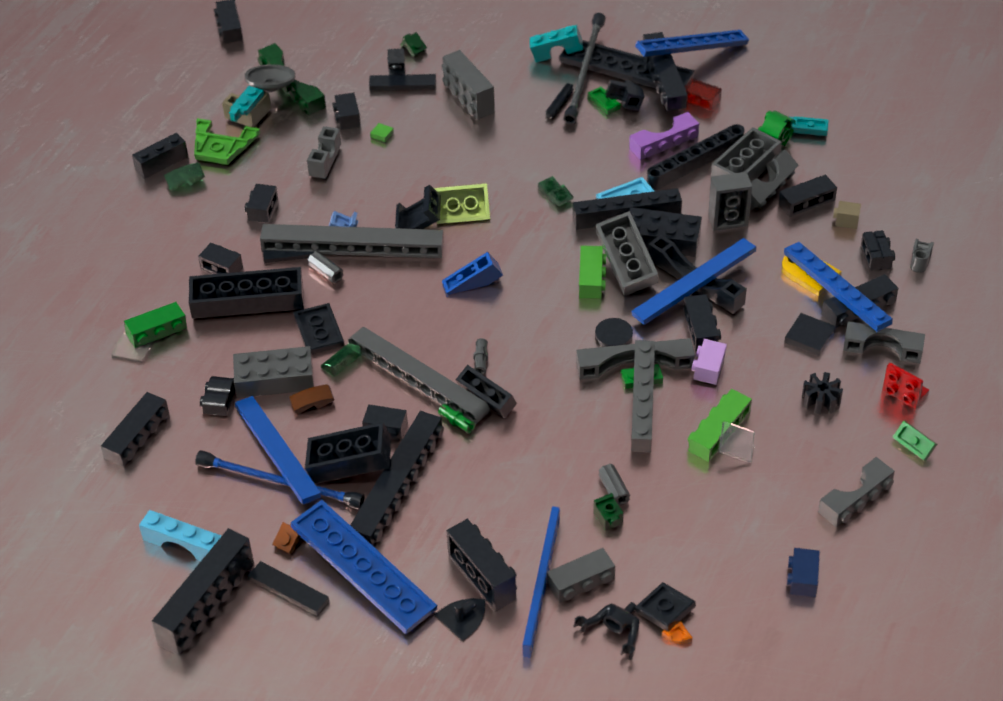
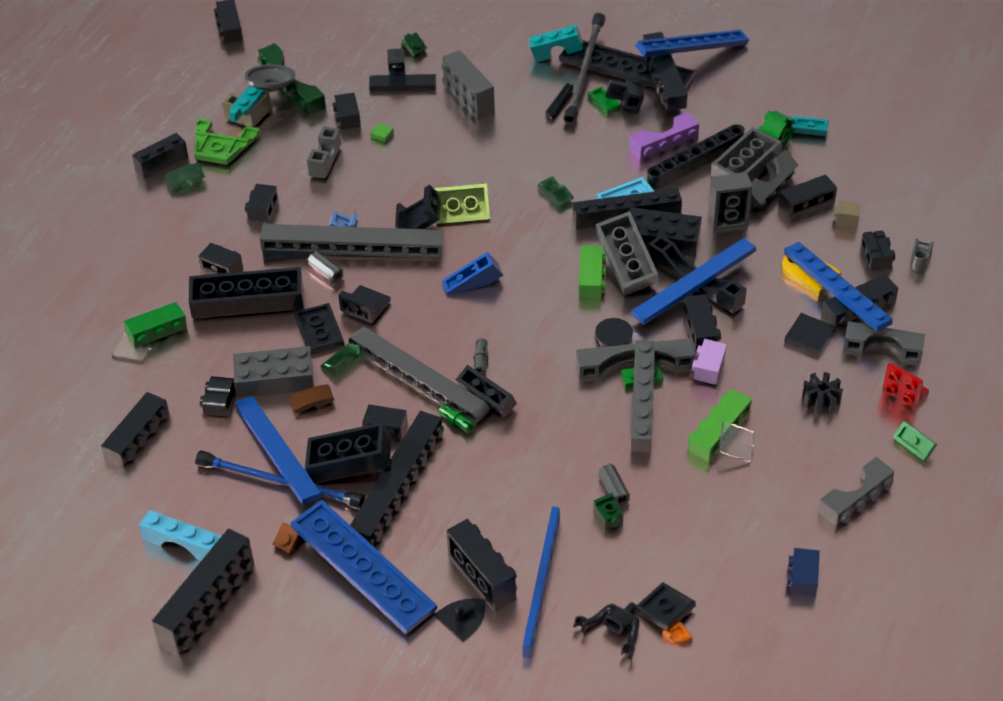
black tile [248,561,329,616] -> none
dark grey brick [547,548,615,603] -> none
clear red brick [685,78,722,112] -> none
none -> black bracket [338,285,391,323]

